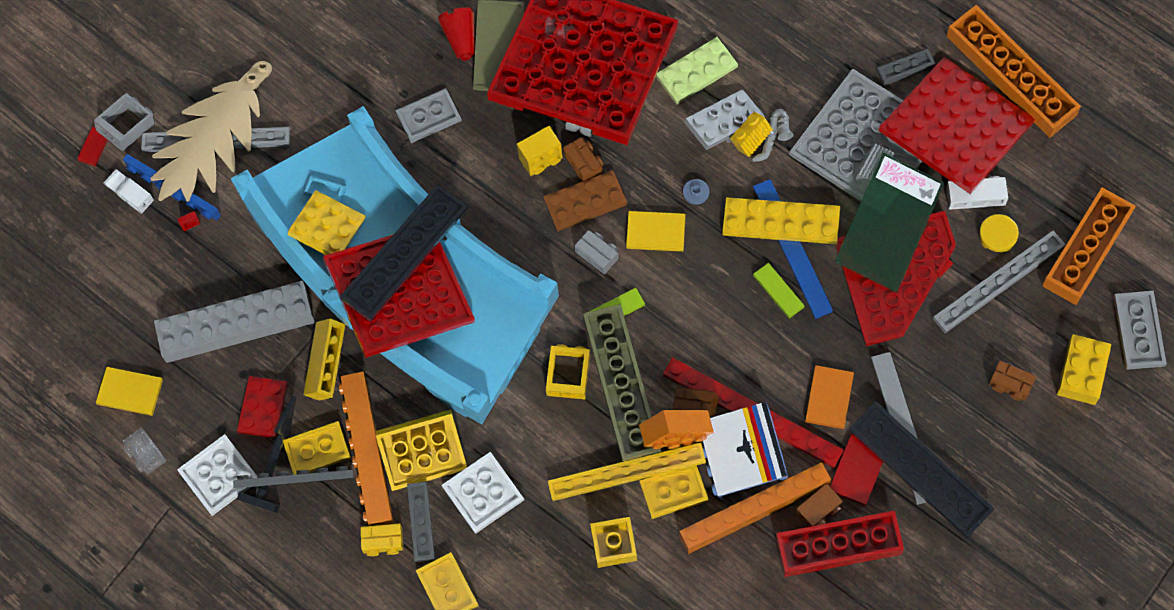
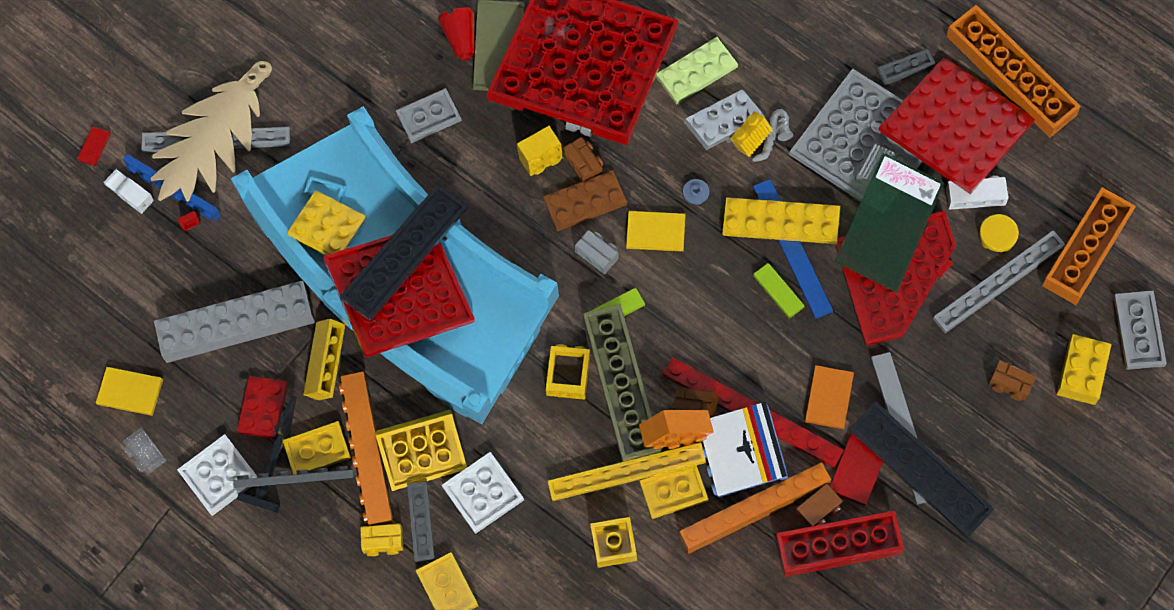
light grey window [94,93,154,151] -> none

